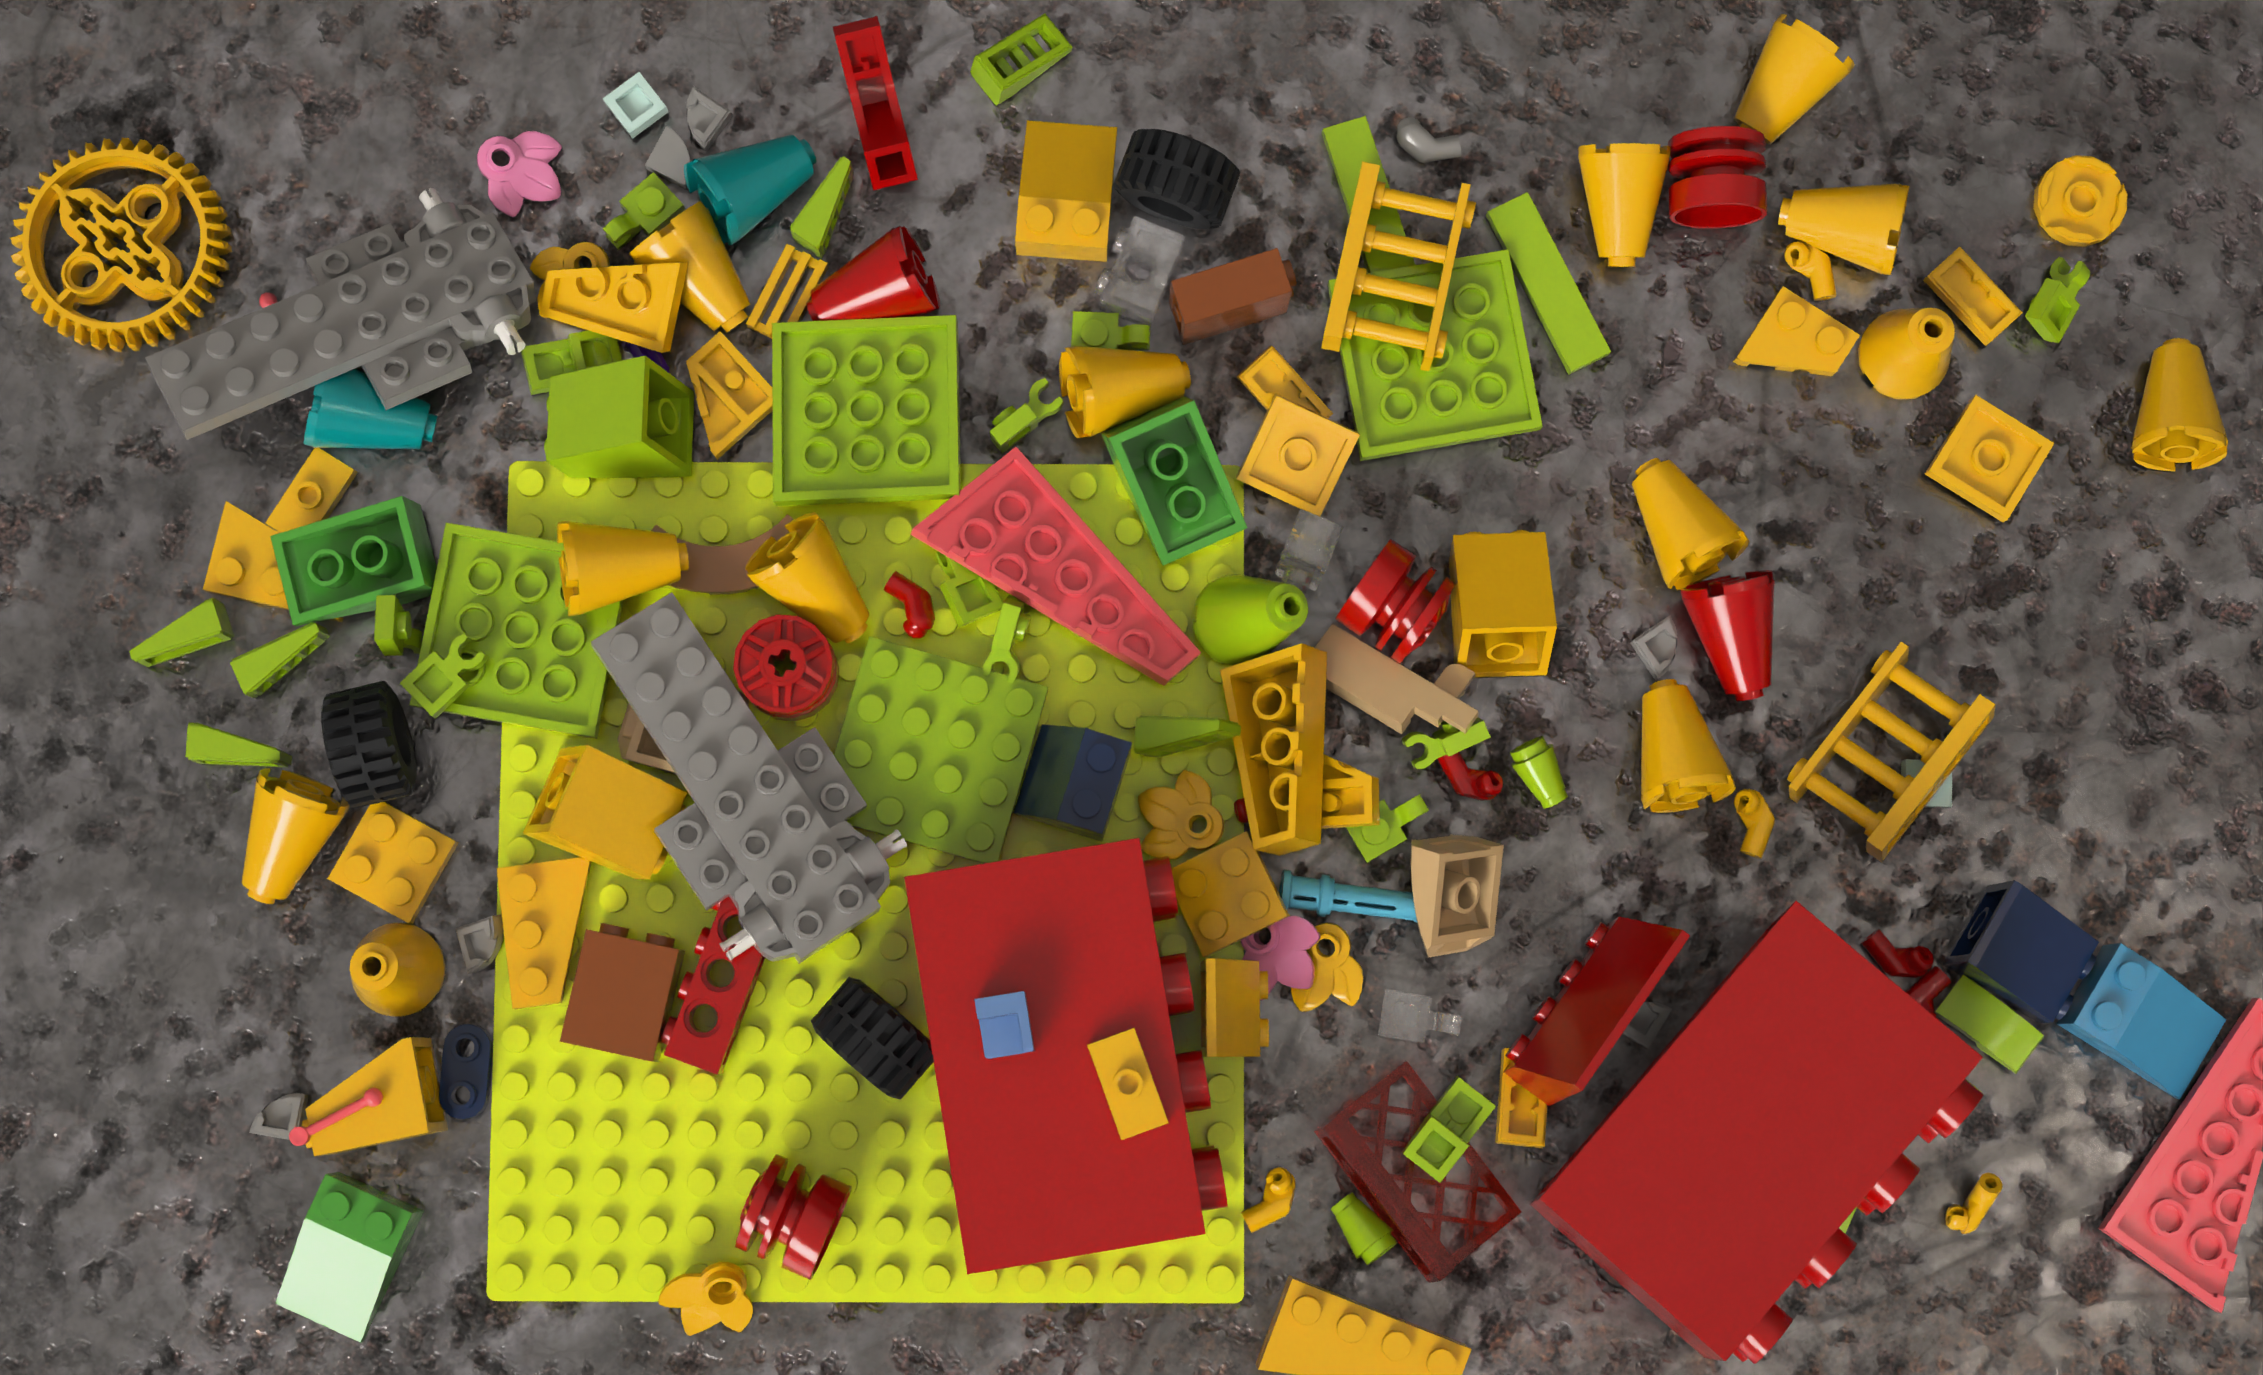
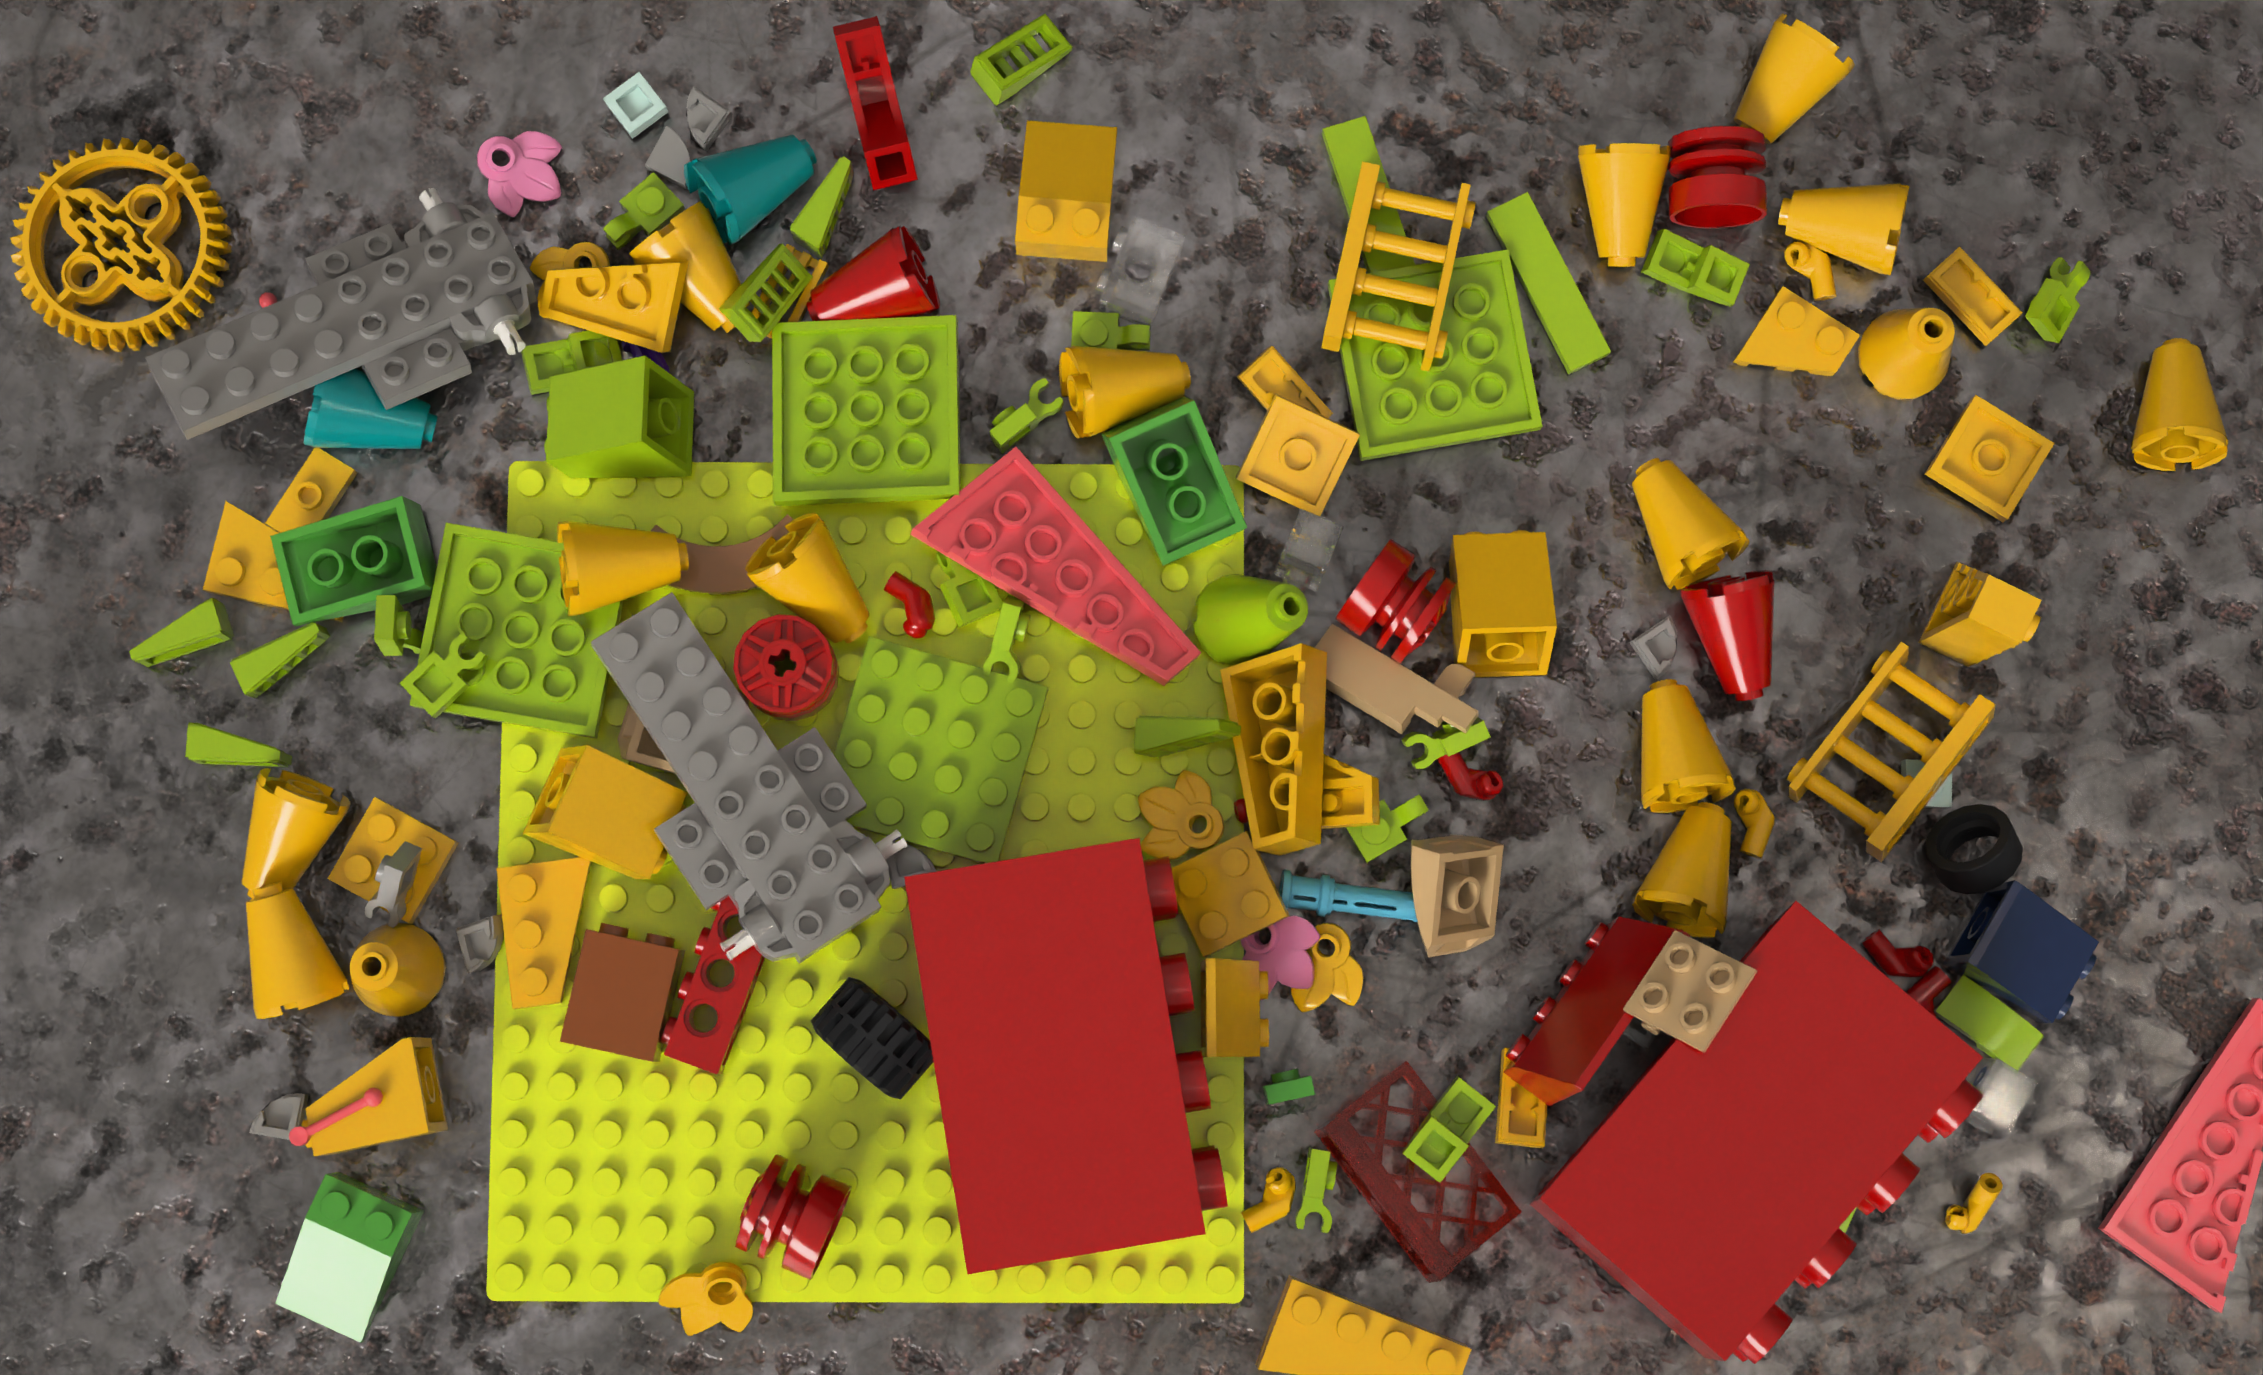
black tyre [321,681,417,808] -> none
dark blue plate [439,1024,493,1119] -> none
yellow wing [686,331,773,460] -> none
medium blue panel [974,991,1035,1059] -> none
dark blue slope [1013,724,1132,842] -> none
yellow plate [1087,1028,1169,1140] -> none
black tyre [1113,129,1240,229] -> none
dark orange brick [1169,248,1297,345] -> none
lime cone [1330,1192,1397,1266] -> none
clear plate [1377,989,1462,1044] -> none
light grey arm [1396,117,1461,163] -> none
lime cone [1510,736,1568,809] -> none
yellow tile [2033,155,2127,247] -> none
dark azure slope [2057,943,2226,1099] -> none
none -> yellow cone [246,881,350,1019]
none -> light grey plate [365,841,422,928]
none -> lime slope [719,244,813,342]
none -> light grey tile [886,842,936,889]
none -> bright green plate [1263,1069,1315,1105]
none -> lime plate [1295,1147,1337,1233]
none -> tan hinge [1623,930,1757,1053]
none -> yellow cone [1632,802,1731,938]
none -> lime slope [1641,228,1750,307]
none -> yellow wedge [1918,562,2042,667]
none -> black tyre [1925,804,2023,895]
none -> clear brick [1966,1058,2038,1135]

